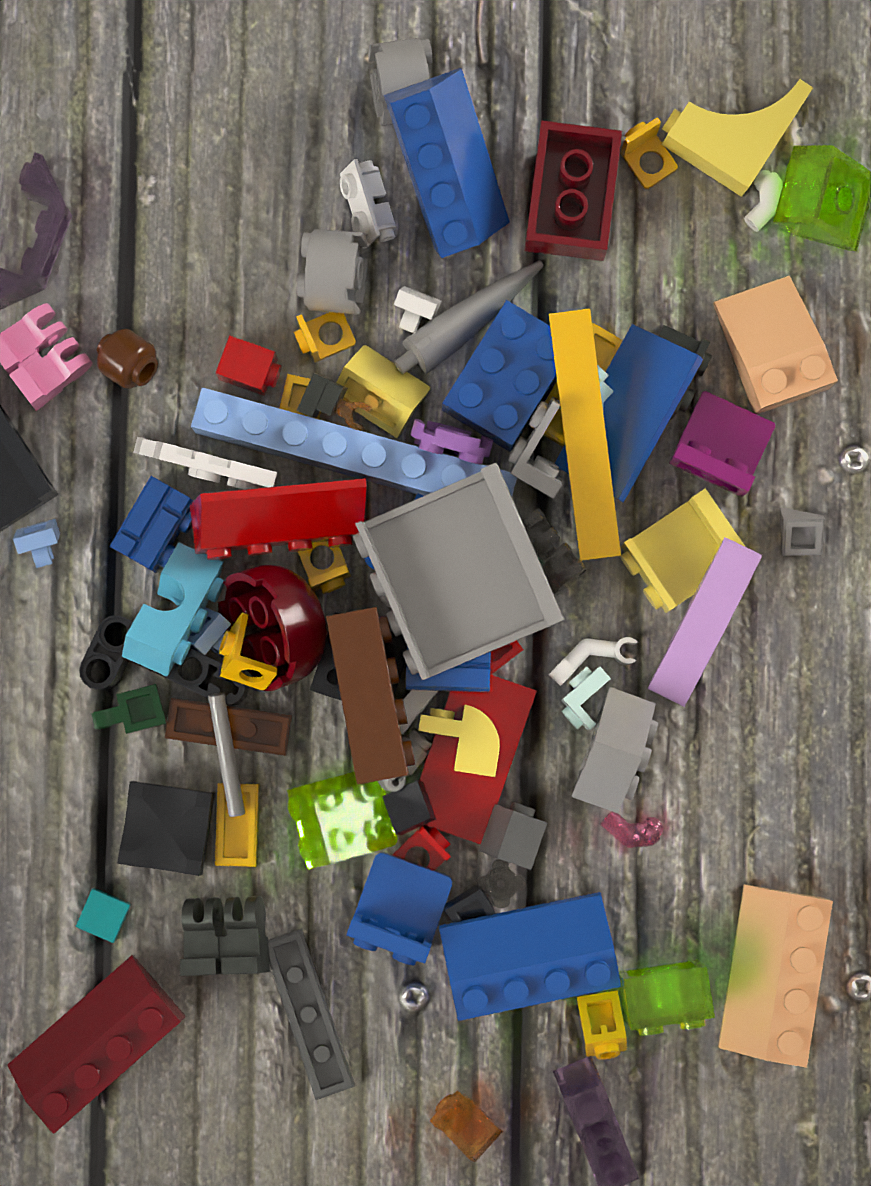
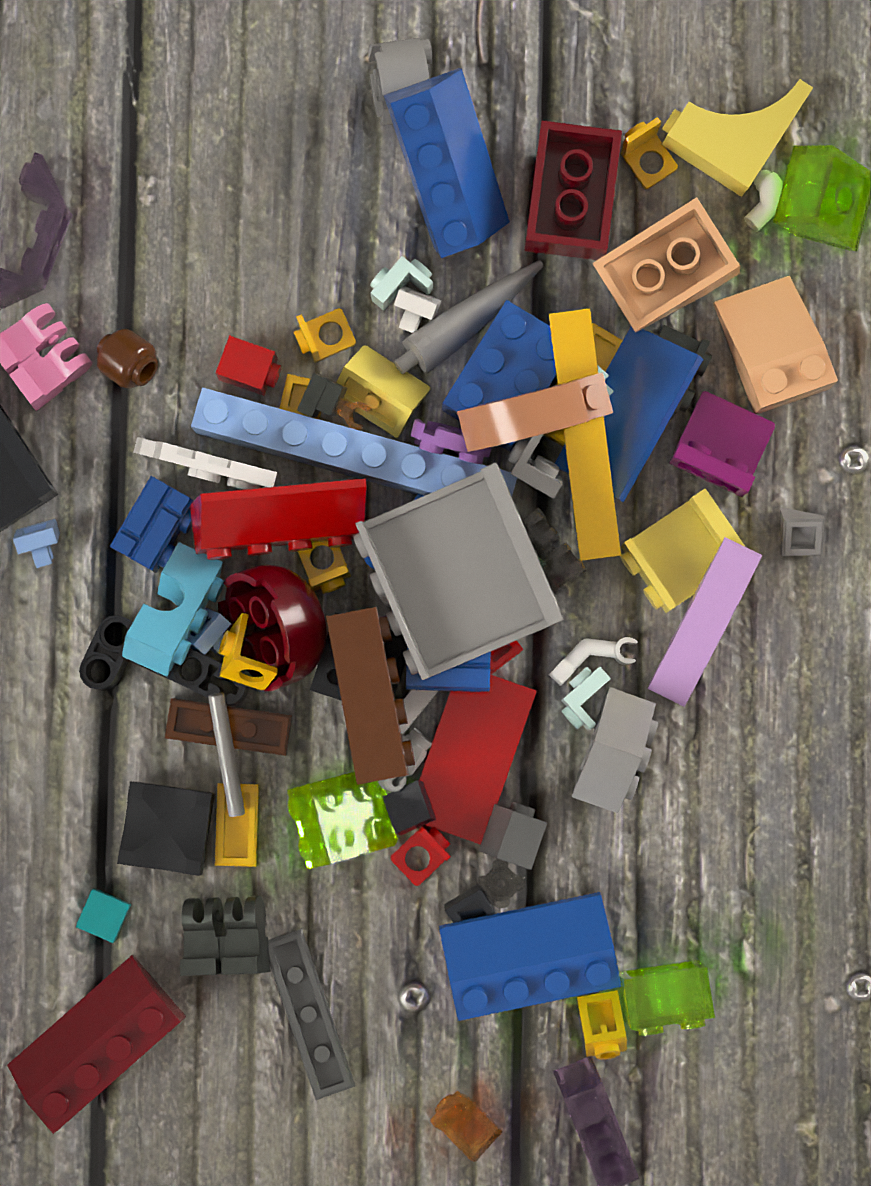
dark green plate [91,684,167,734] -> none
light grey brick [297,229,368,314] -> none
white hinge [340,159,397,249] -> none
blue bracket [346,852,452,965] -> none
light yellow brick [418,705,500,777] -> none
clear pink arm [600,811,664,848] -> none
light nougat slope [718,884,833,1068] -> none
none -> light aqua bracket [370,256,433,311]
none -> nougat arch [457,372,613,452]
none -> light nougat slope [592,197,740,333]

